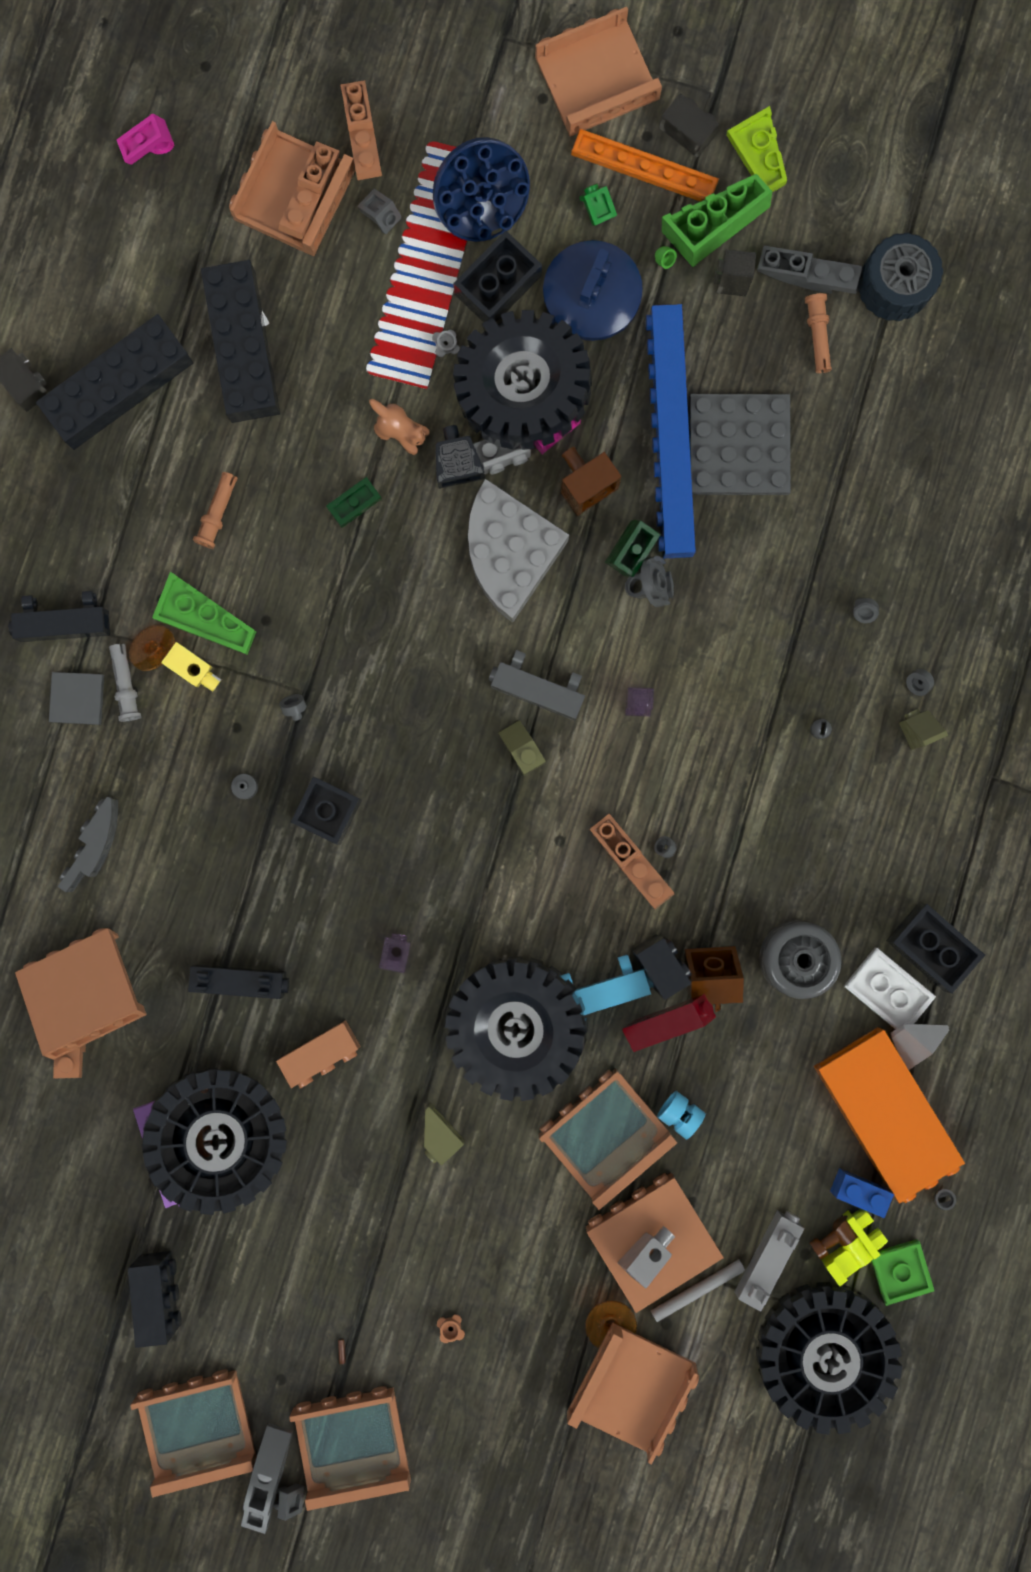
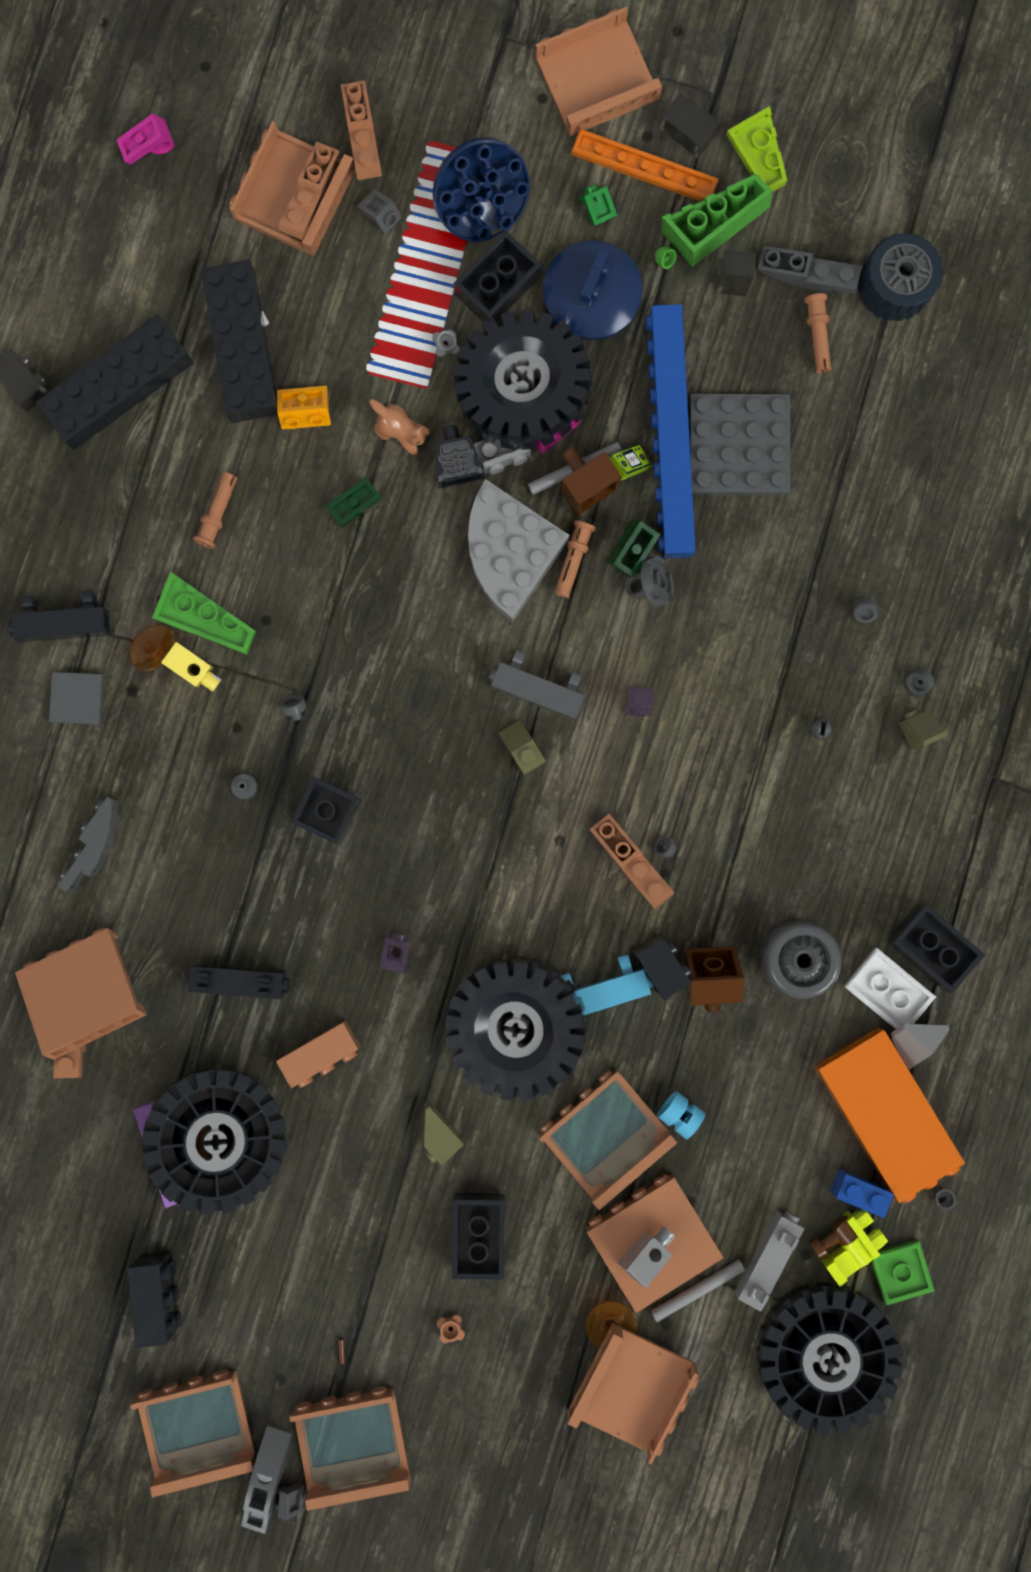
light grey pin [109,644,142,722] -> none
dark red brick [622,994,716,1052] -> none
none -> light orange bracket [277,386,331,429]
none -> black brick [452,1193,505,1280]
none -> light grey piece [527,442,622,495]
none -> nougat pin [554,521,596,599]
none -> tile [609,445,653,481]

